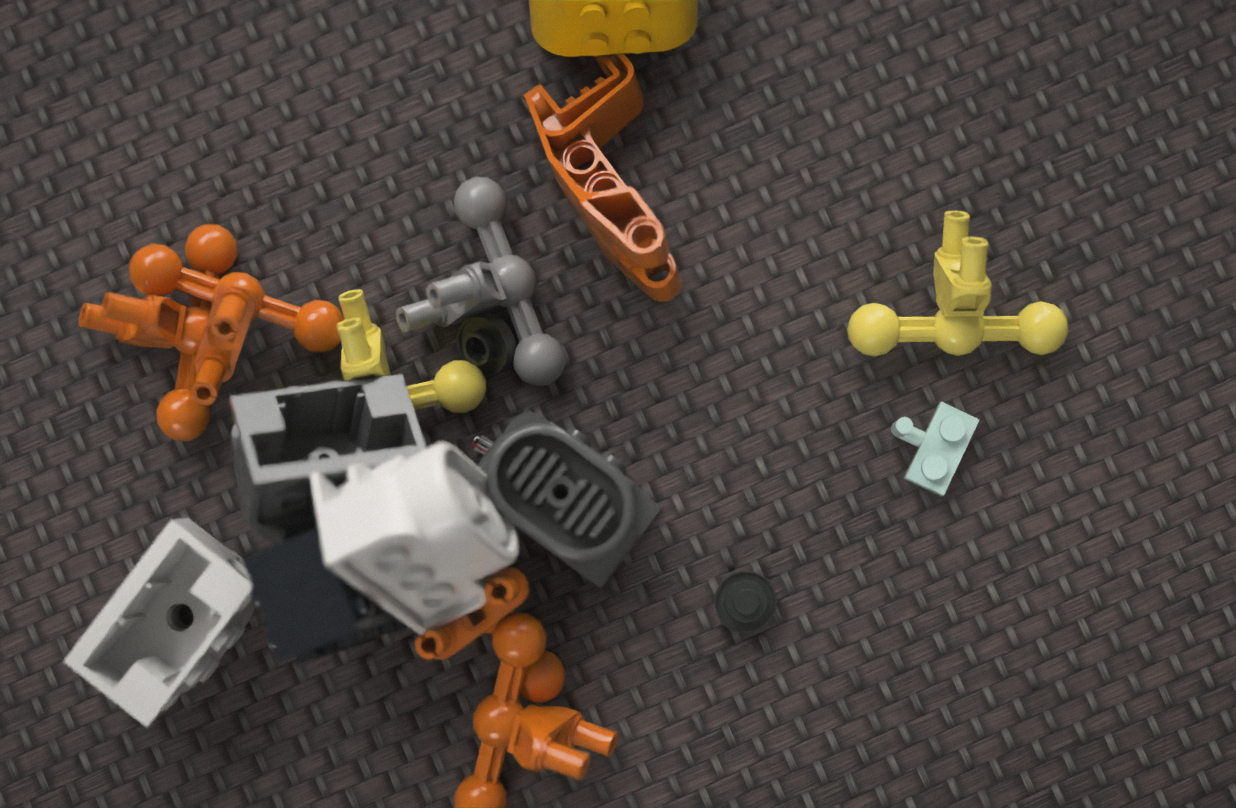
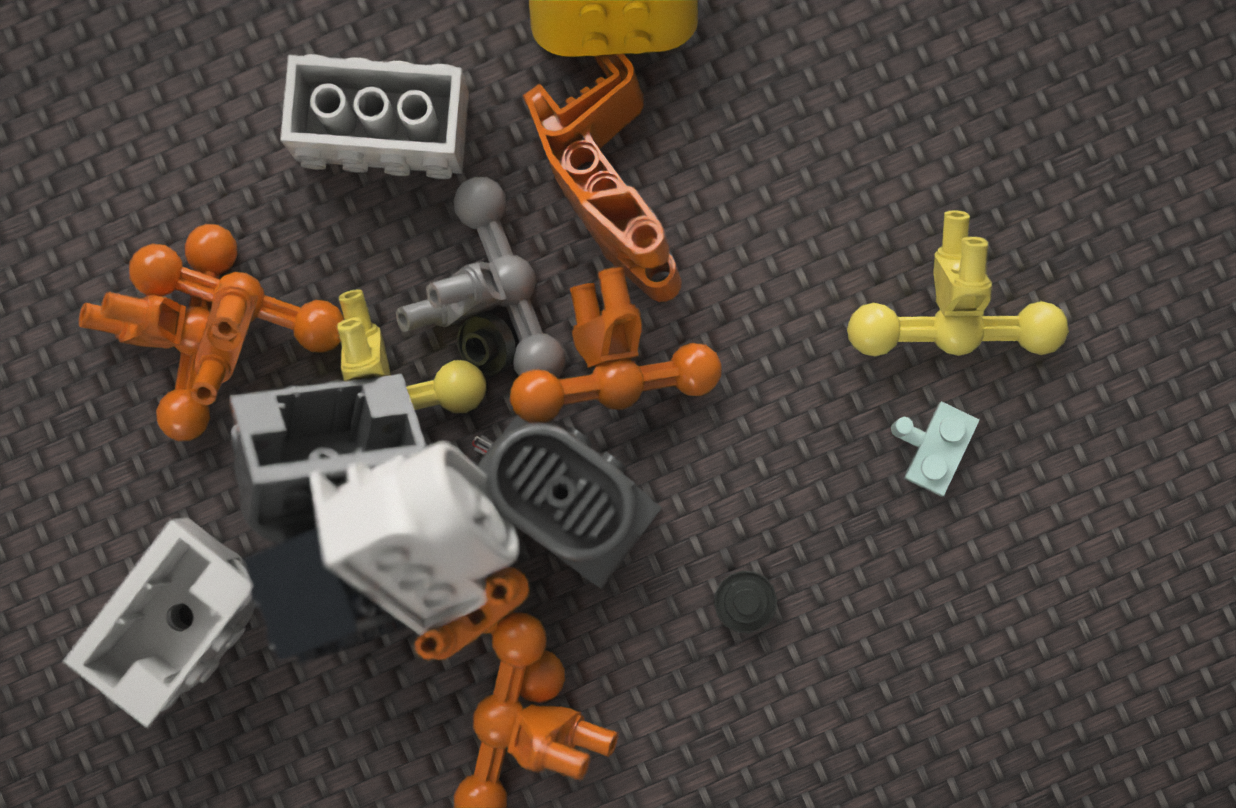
none -> white brick [281,54,469,179]
none -> orange connector [510,267,722,424]

